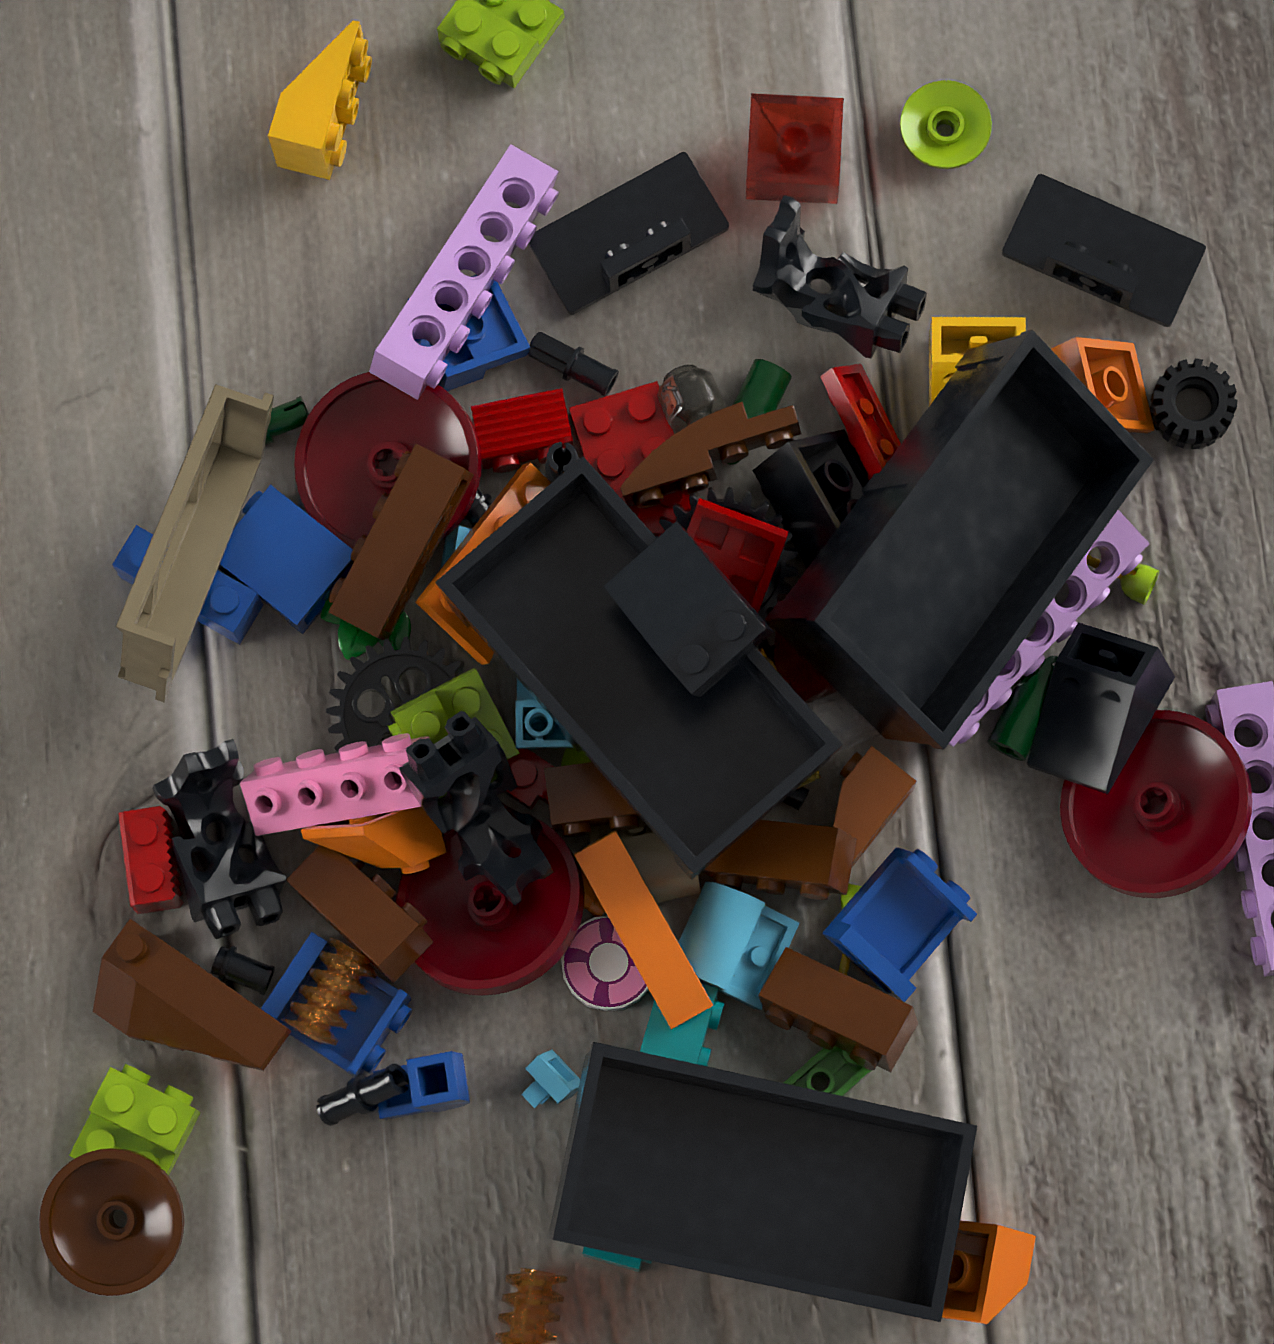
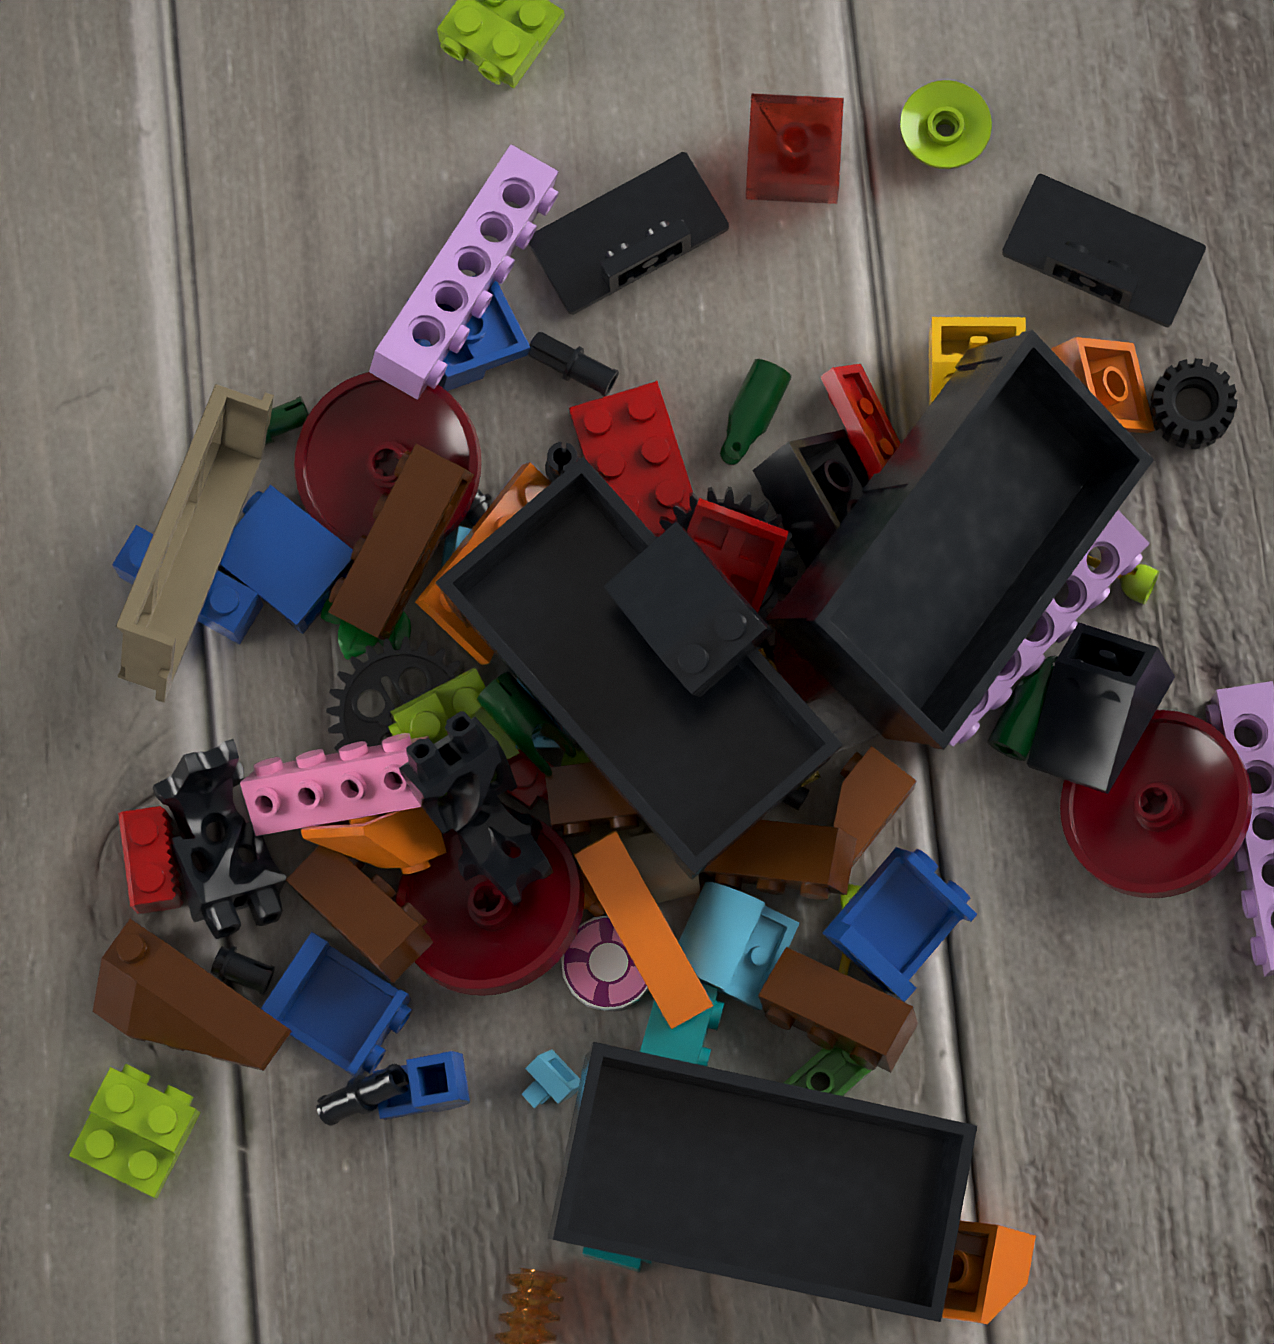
reddish brown dish [39,1148,184,1296] -> none
yellow slope [268,20,372,180] -> none
clear orange piece [281,937,378,1046] -> none
red brick [471,388,574,473] -> none
reddish brown slope [620,401,802,509] -> none
clear smoke head [658,365,726,432] -> none
black hips [753,195,927,359] -> none
none -> dark green piece [477,672,577,777]

